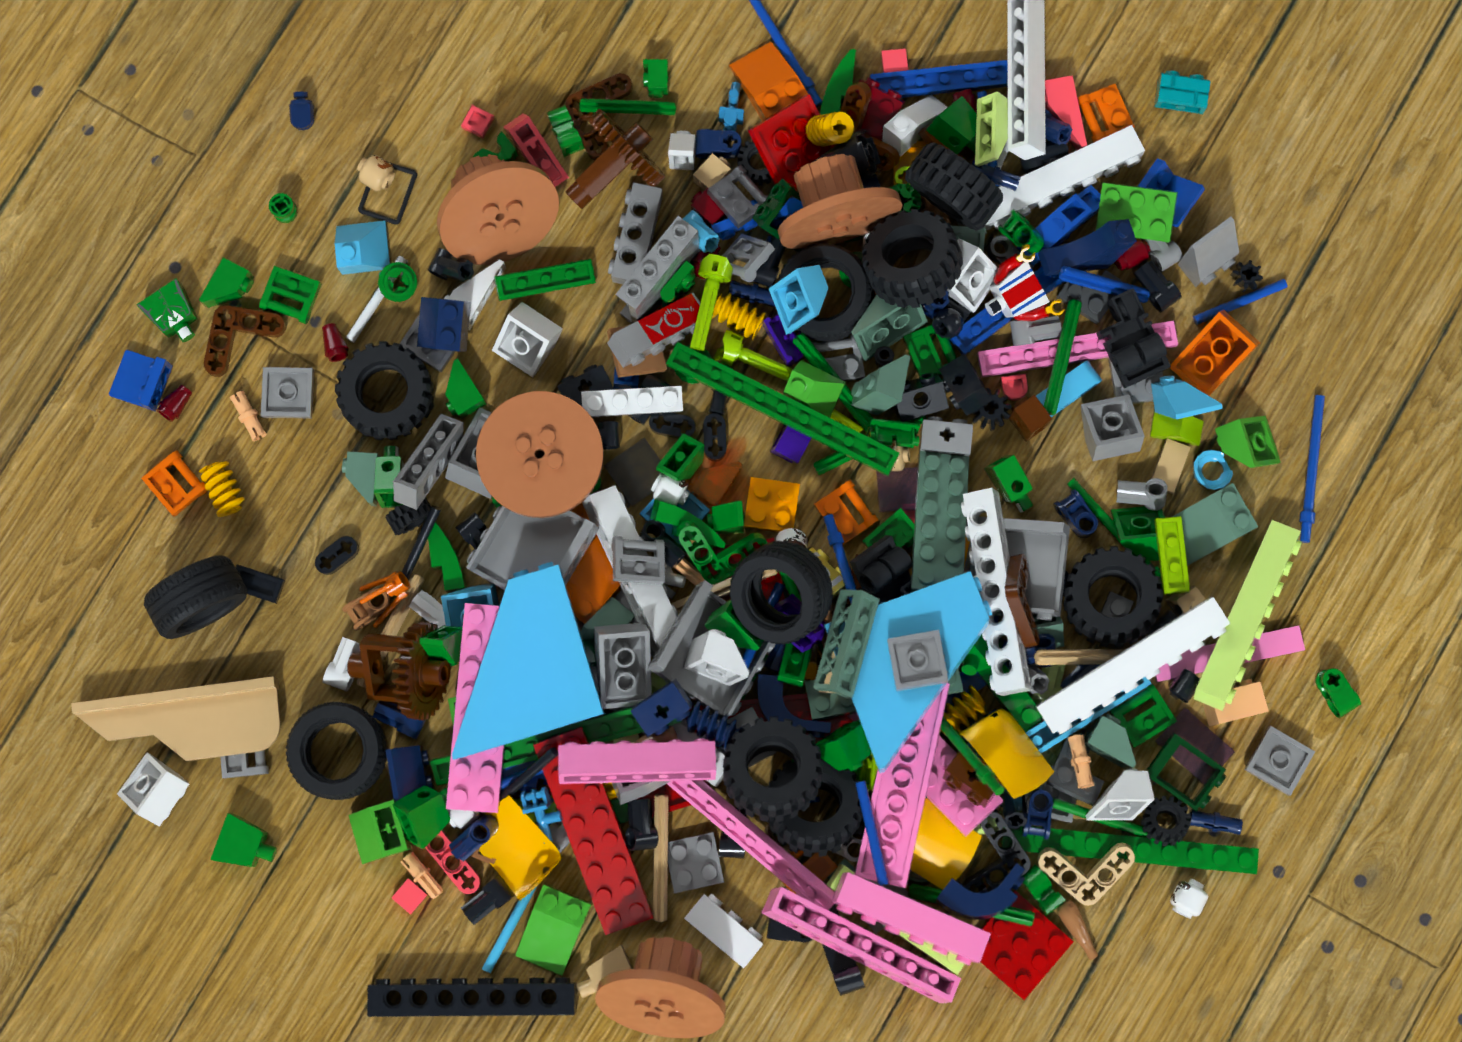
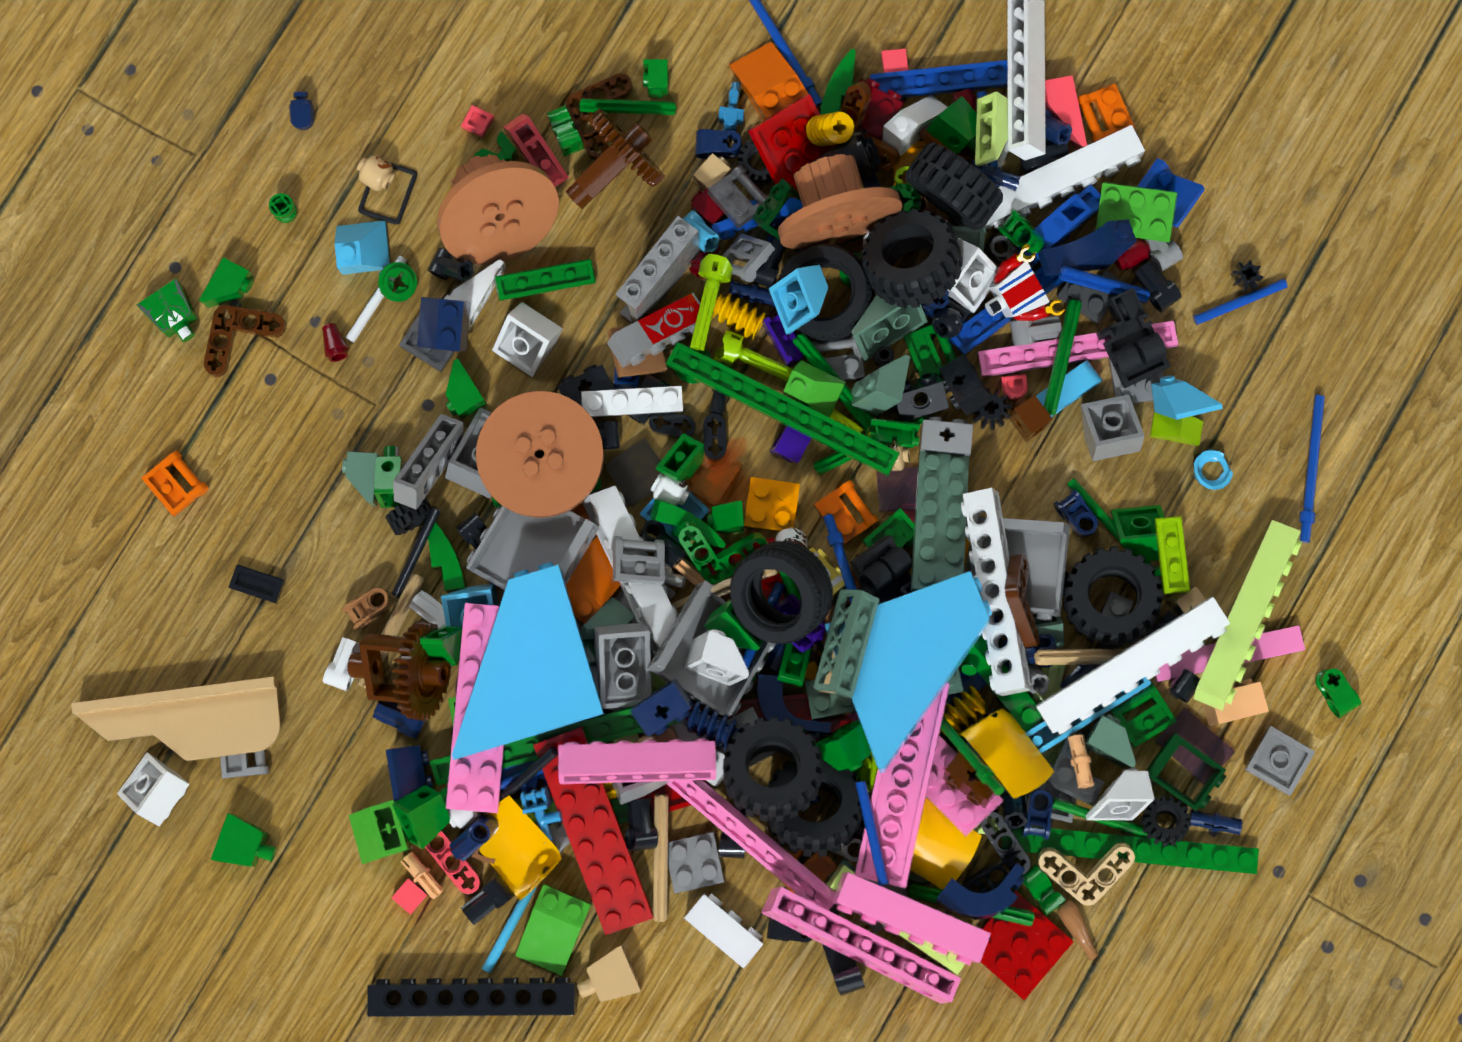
blue bracket [109,350,173,412] -> none
black tyre [144,555,247,639] -> none
dark red cone [156,385,192,422] -> none
yellow piece [199,461,245,517] -> none
light nougat pin [230,391,267,441] -> none
green plate [259,266,322,324] -> none
light grey plate [261,367,314,419] -> none
black tyre [286,702,388,800] -> none
black beam [315,536,359,575] -> none
black tyre [335,341,434,440] -> none
orange plant [359,571,410,628] -> none
nougat piece [595,937,726,1038] -> none
light grey brick [608,182,663,284] -> none
green plate [660,261,695,308] -> none
white slope [668,131,696,170] -> none
light grey plate [887,630,948,691] -> none
green torso [984,455,1033,513] -> none
light grey piece [1116,478,1168,511] -> none
tan tile [1151,438,1191,494] -> none
teal brick [1154,71,1211,114] -> none
orange slope [1170,310,1260,396] -> none
white head [1170,878,1208,919] -> none
sand green slope [1172,483,1258,566] -> none
light grey slope [1177,217,1239,287] -> none
bright green slope [1215,416,1281,468] -> none

